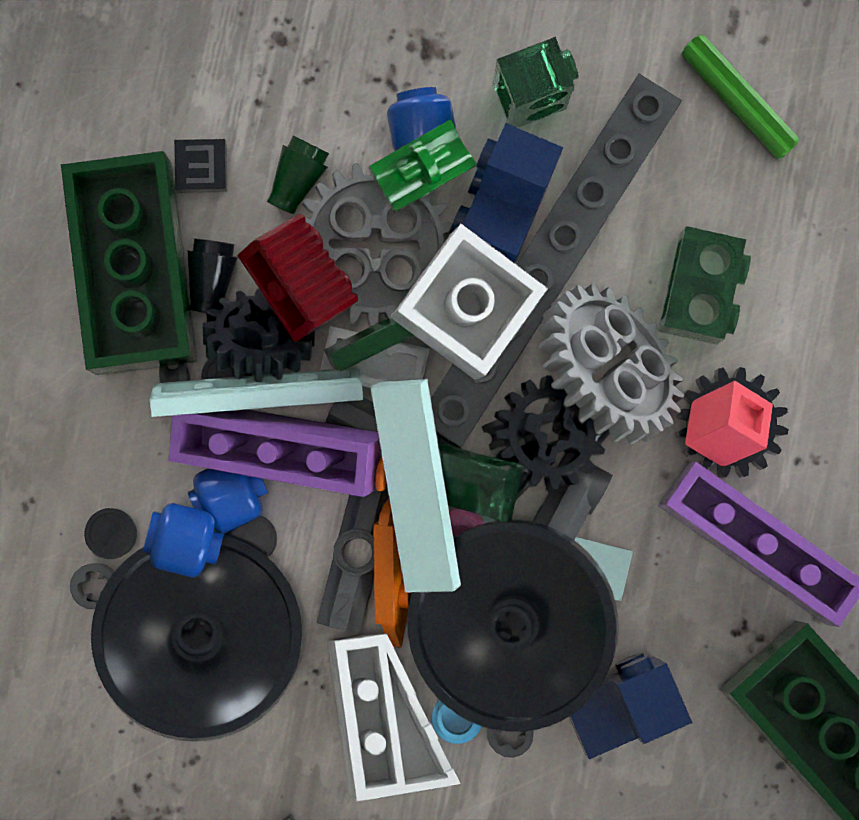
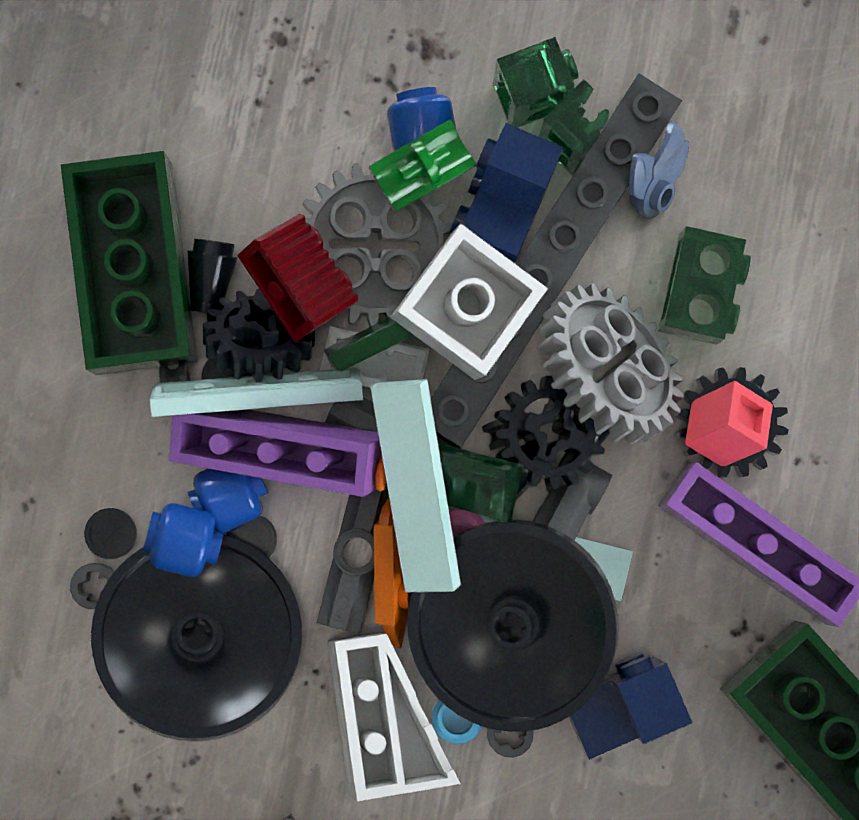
black tile [174,139,227,193] -> none
dark green cone [267,135,329,215] -> none
bright green axle [682,34,799,159] -> none
none -> clear green hinge [539,79,609,176]
none -> sand blue plate [629,121,689,218]

